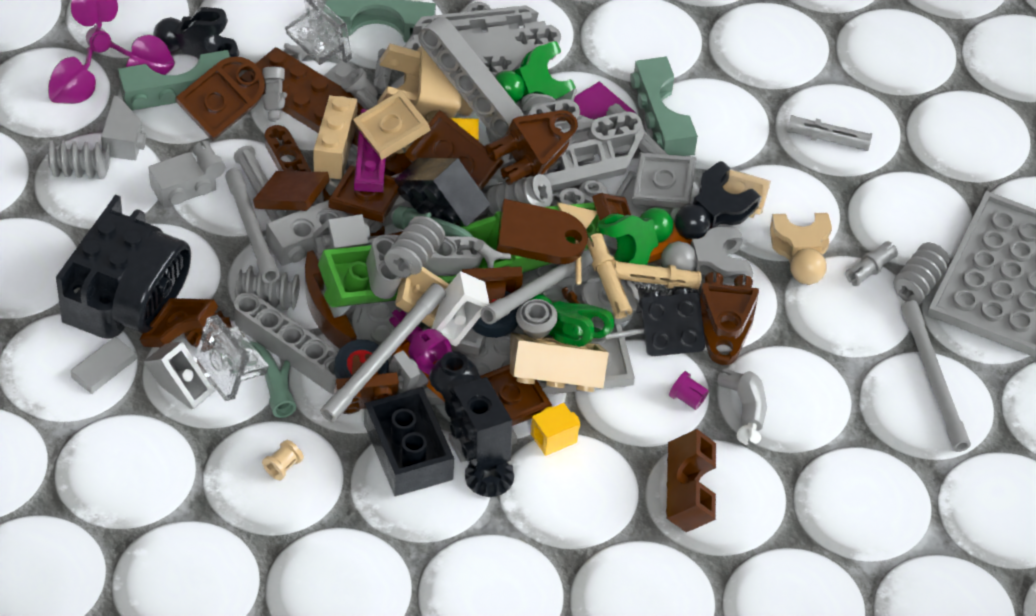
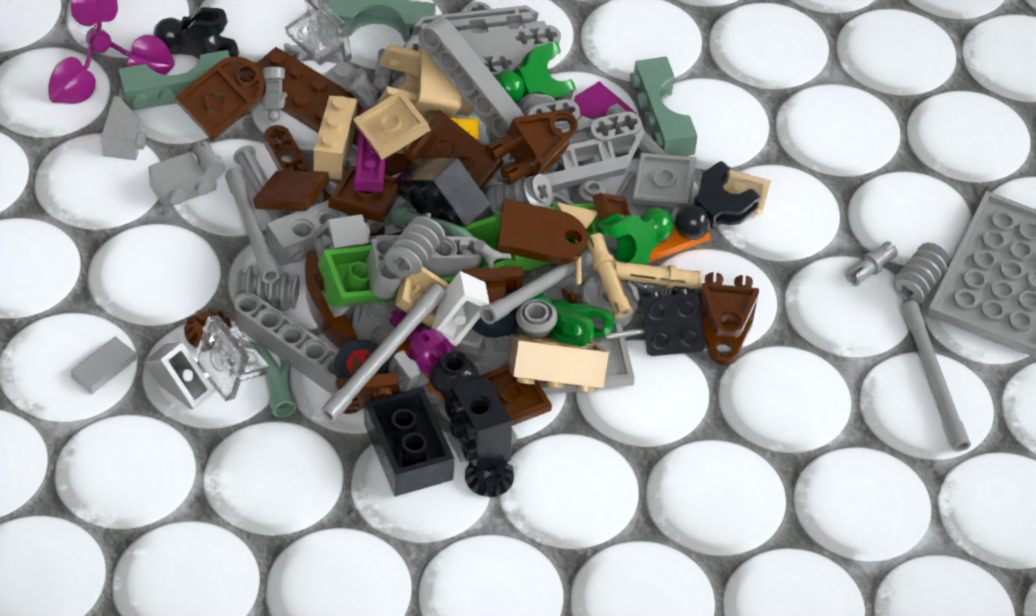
light grey piece [48,140,110,179] -> none
black brick [56,194,191,339] -> none
reddish brown tile [139,298,218,348] -> none
tan bush [262,440,304,481] -> none
yellow brick [530,403,580,456] -> none
light grey bush [559,188,585,205] -> none
light grey piece [661,227,753,286] -> none
reddish brown arch [666,429,716,533] -> none
magenta bush [669,371,709,410] -> none
light grey arm [718,368,767,445] -> none
tan piece [770,213,832,285] -> none
light grey pin [787,115,872,151] -> none

